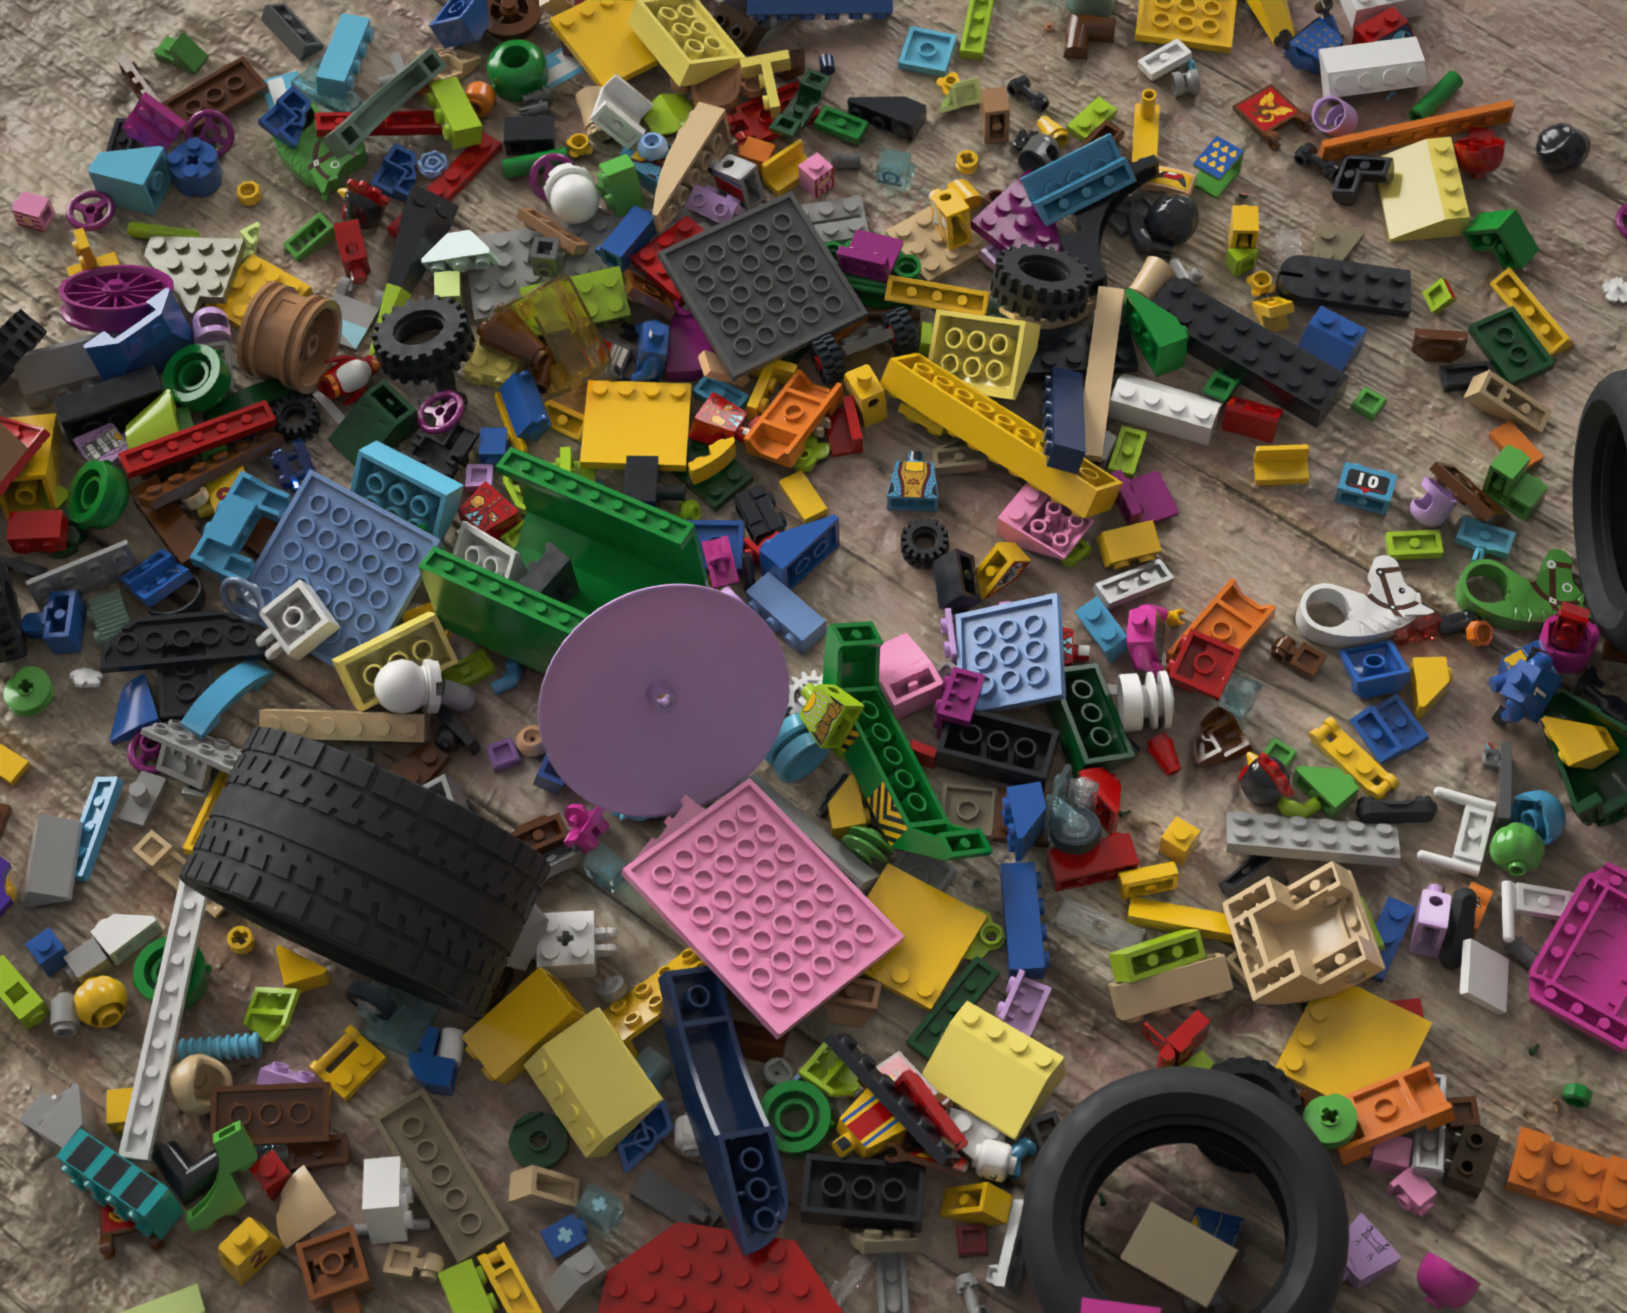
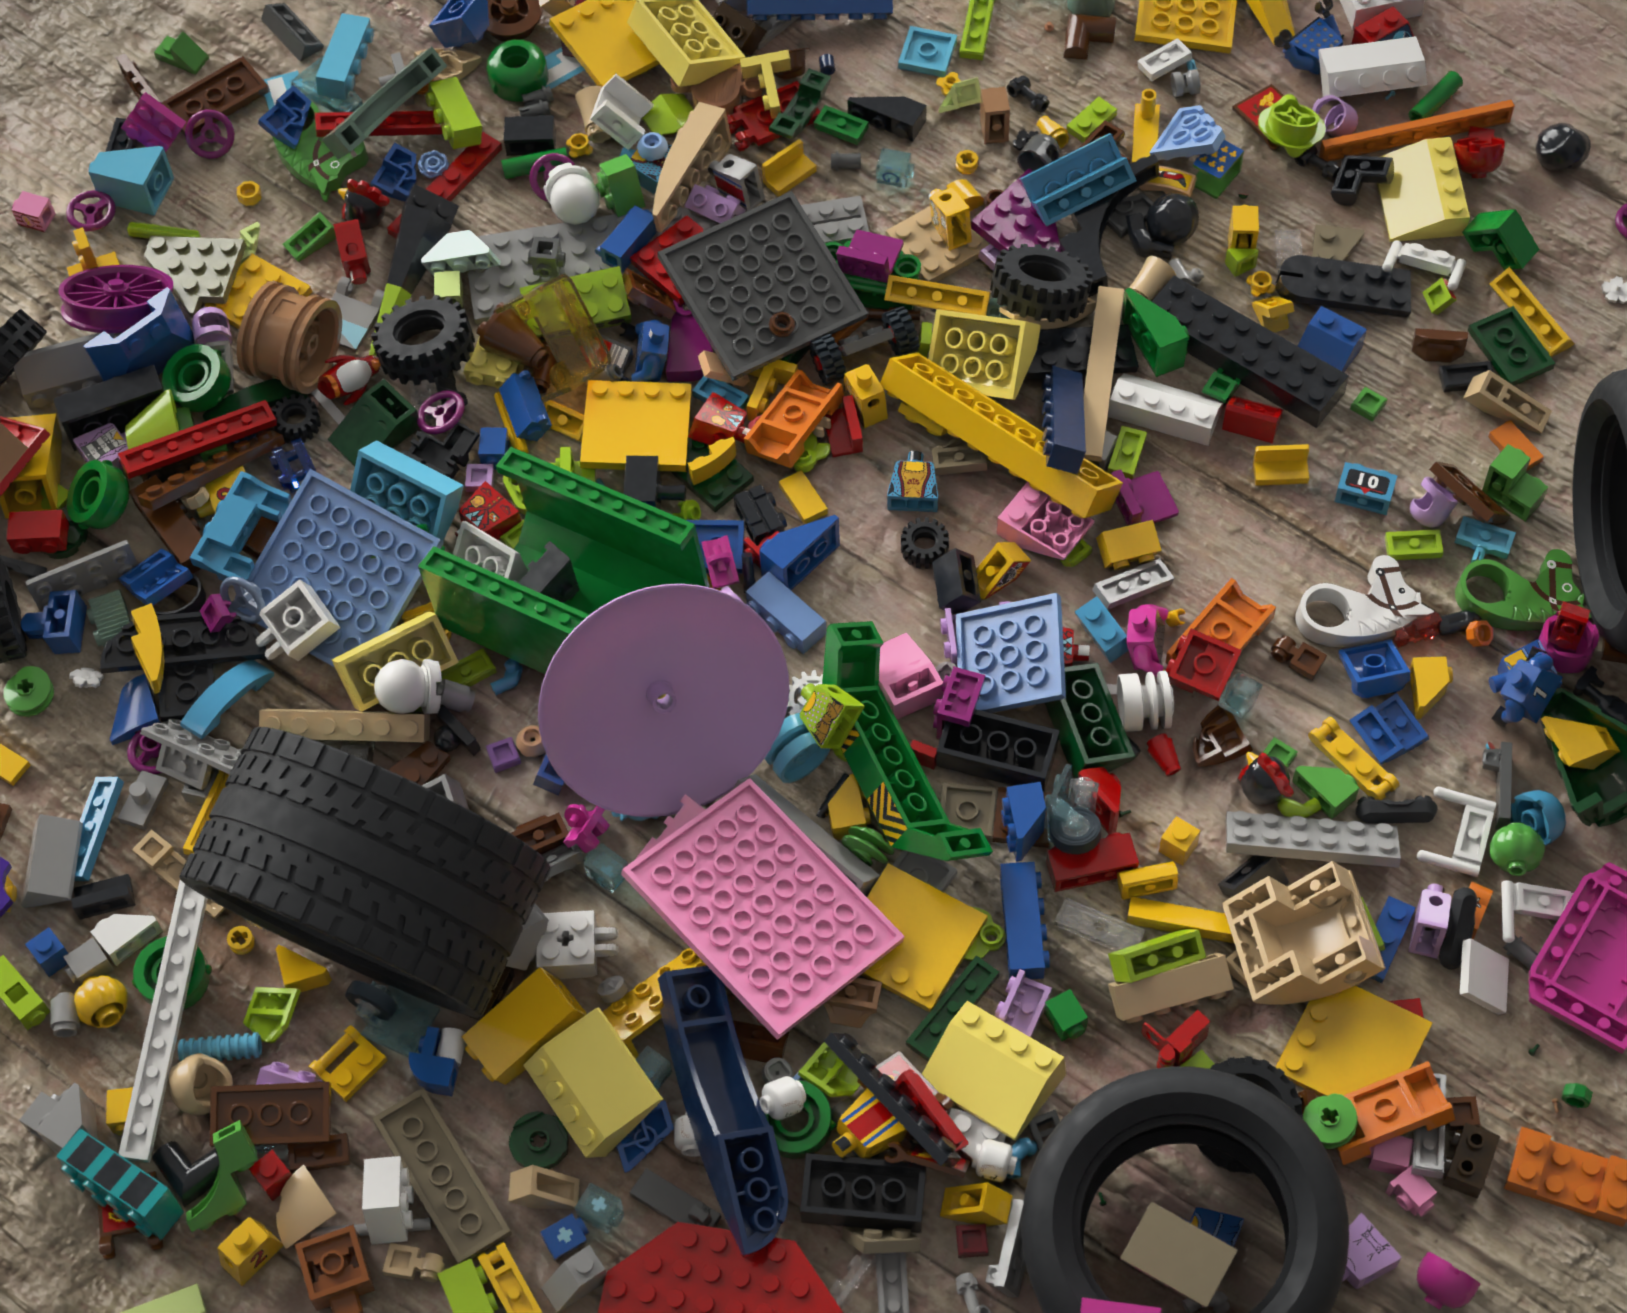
blue brick [167,137,223,198] -> none
orange head [465,81,496,118] -> none
medium nougat plate [516,208,590,256] -> none
orange brick [737,136,776,177] -> none
bright pink brick [798,153,834,199] -> none
none -> black panel [71,874,136,920]
none -> yellow slope [131,603,164,694]
none -> magenta tile [200,594,237,633]
none -> white head [759,1076,806,1120]
none -> reddish brown plate [769,312,795,338]
none -> green brick [1044,989,1088,1041]
none -> light blue plate [1149,105,1226,160]
none -> lime piece [1258,94,1326,158]
none -> white plate [1382,240,1466,291]

